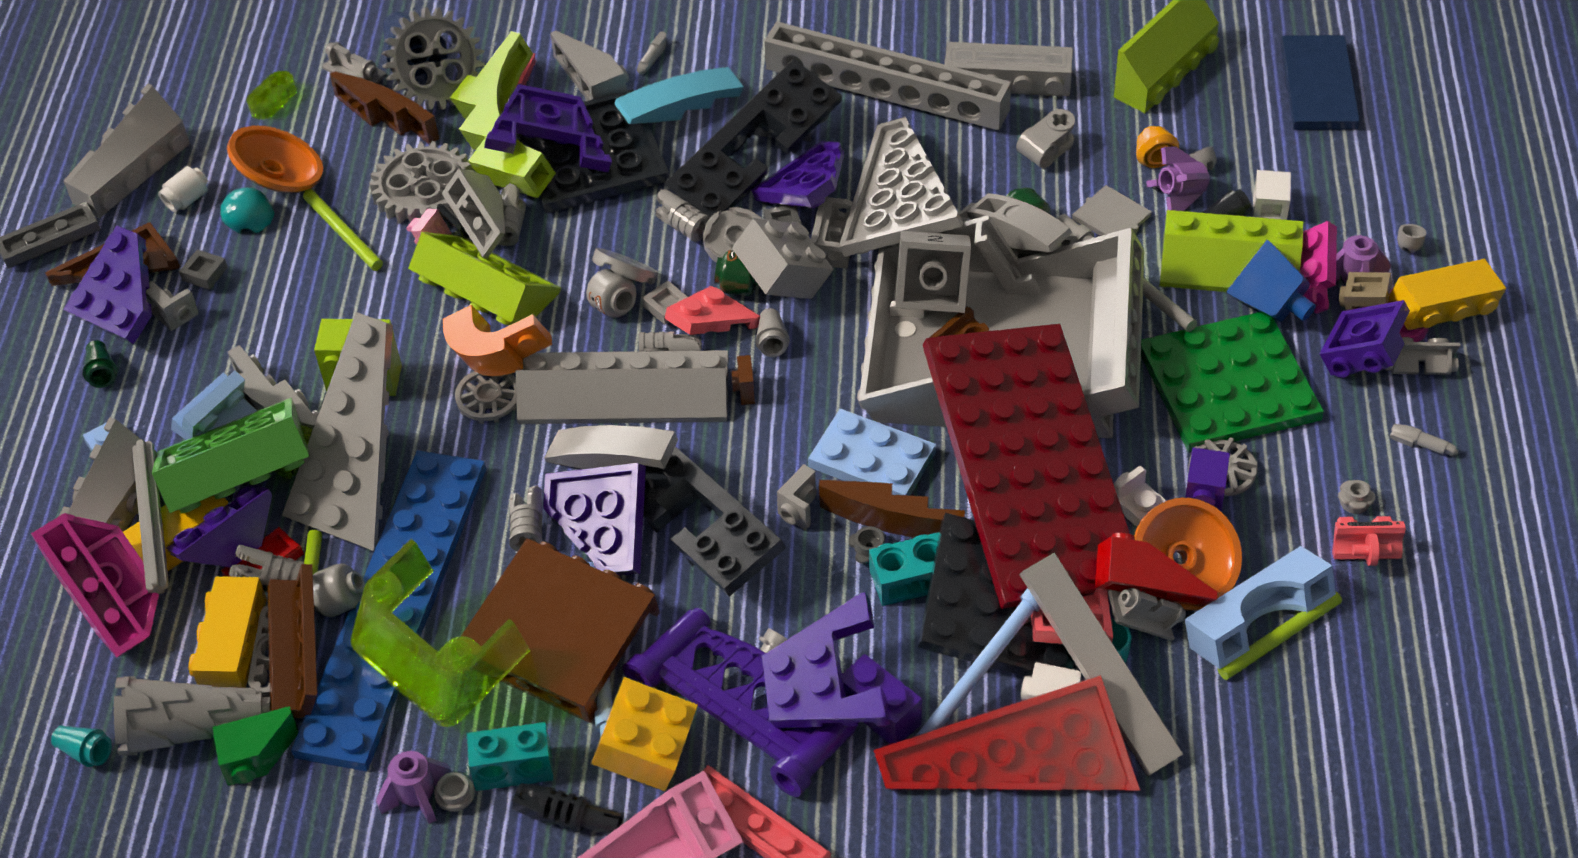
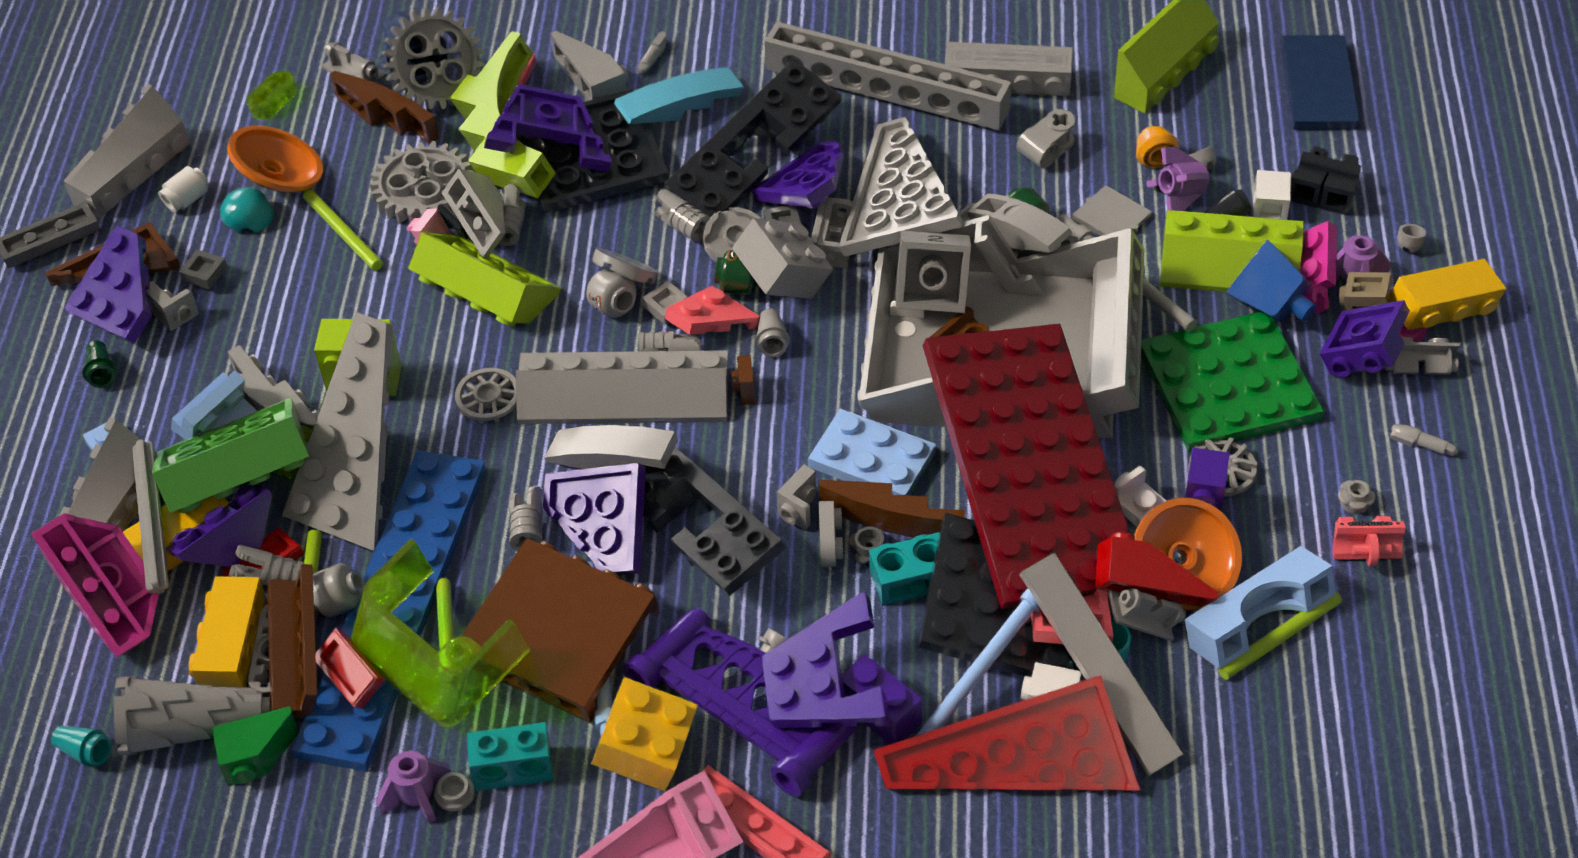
orange arch [443,305,552,376] -> none
black hinge [512,783,624,835] -> none
none -> red tile [316,628,385,709]
none -> lime bar [436,578,457,681]
none -> light grey plate [819,501,843,567]
none -> black hips [1290,146,1361,216]

